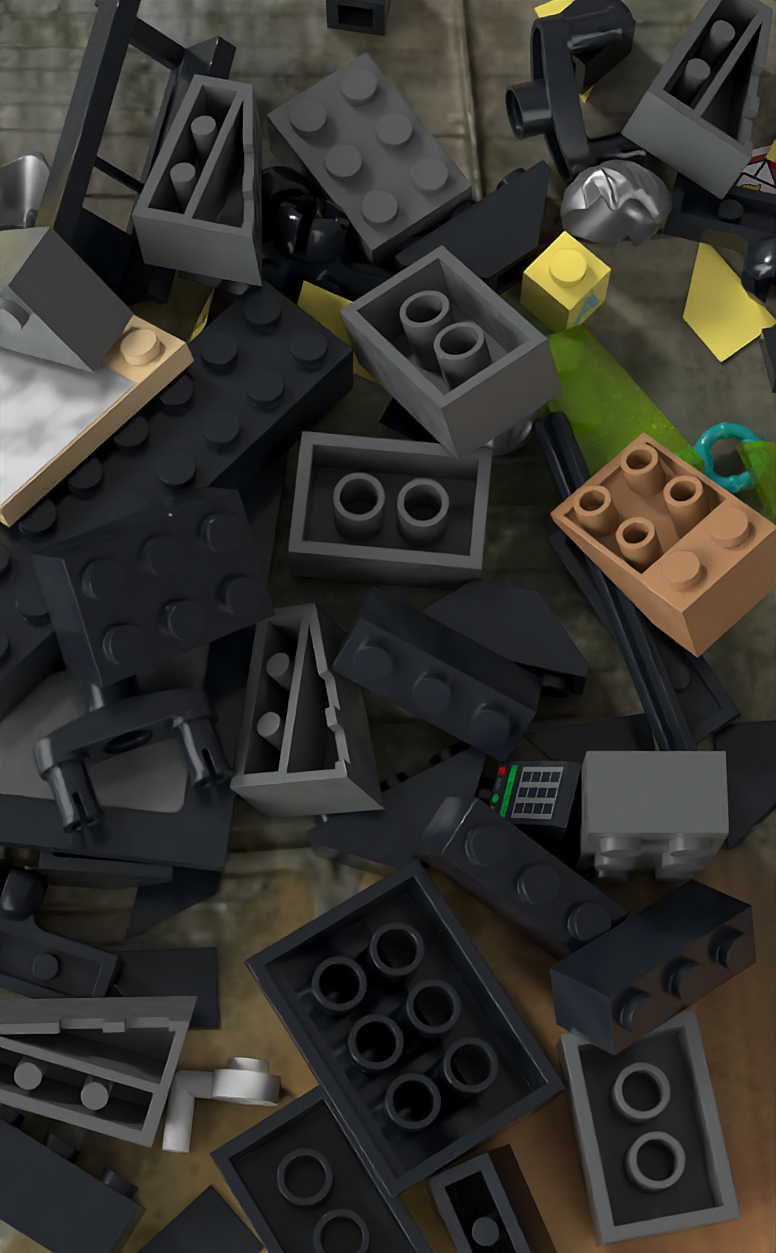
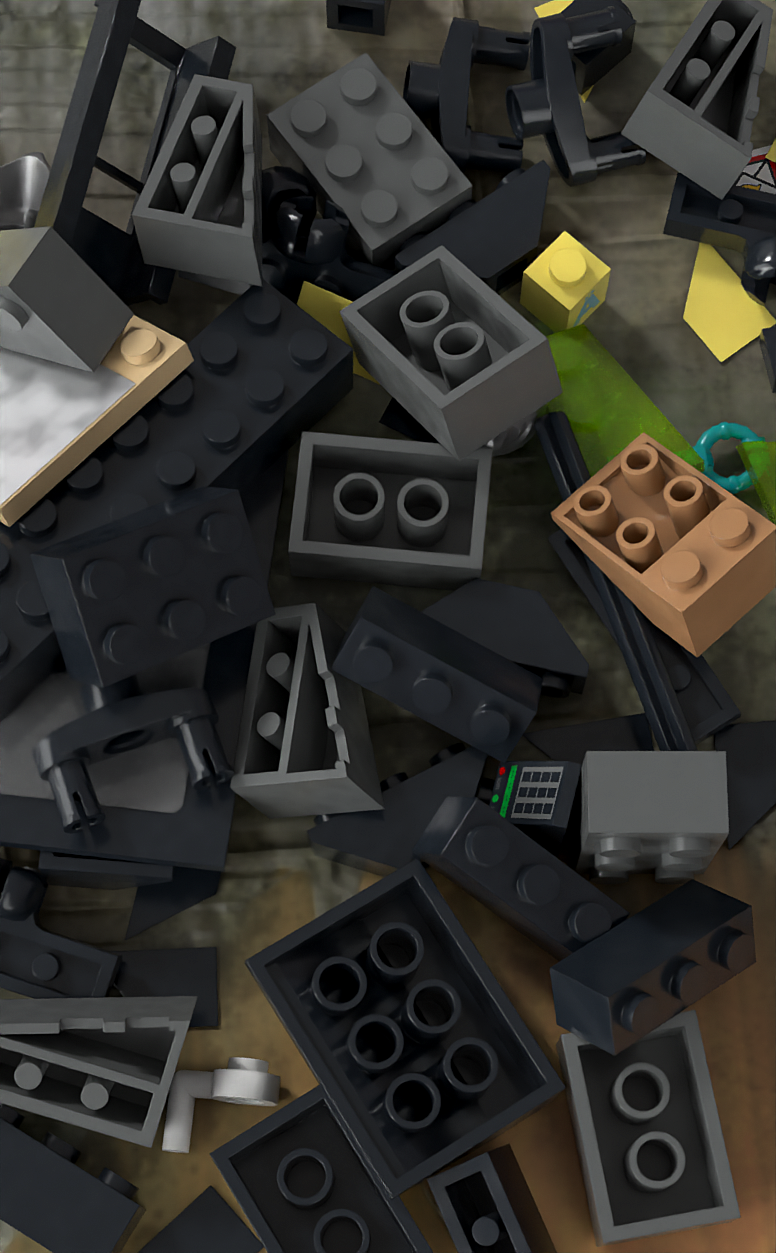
light yellow sticker [186,287,215,344] -> none
flat silver hair [554,159,672,248] -> none
none -> black connector [403,17,530,173]

